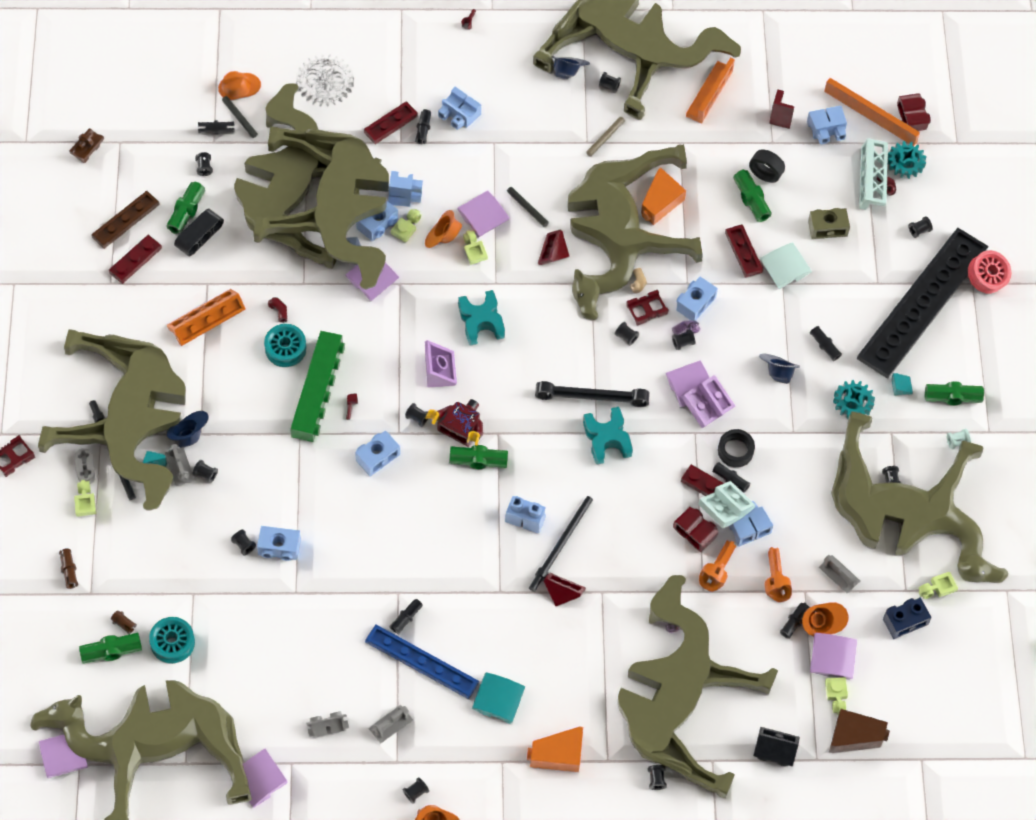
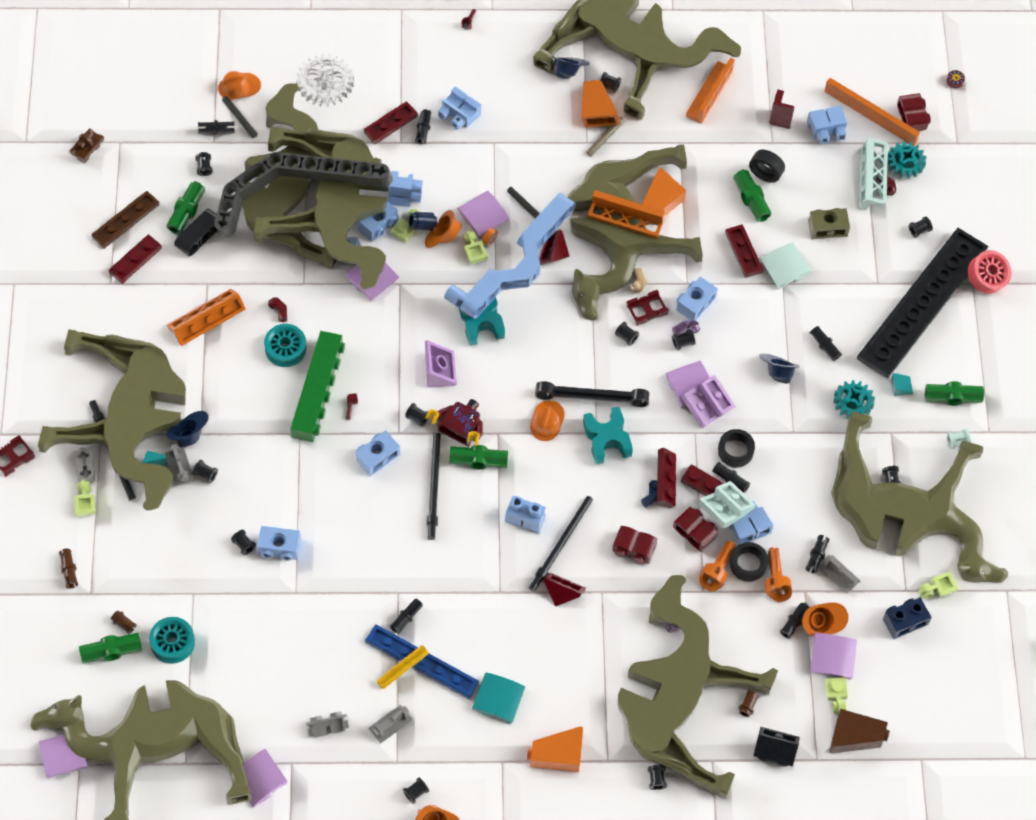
none -> dark grey beam [215,152,393,238]
none -> yellow axle [376,645,429,689]
none -> dark blue brick [409,212,437,231]
none -> black bar [426,433,441,540]
none -> light blue beam [444,193,576,319]
none -> orange tile [482,228,498,247]
none -> orange piece [530,400,565,441]
none -> orange slope [581,80,621,128]
none -> orange fence [587,190,665,239]
none -> dark red brick [612,525,658,564]
none -> dark blue arm [641,480,657,508]
none -> dark red plate [657,447,677,508]
none -> black tyre [730,542,768,582]
none -> reddish brown pin [738,690,759,717]
none -> black pin [805,535,830,574]
none -> tile [946,70,965,88]

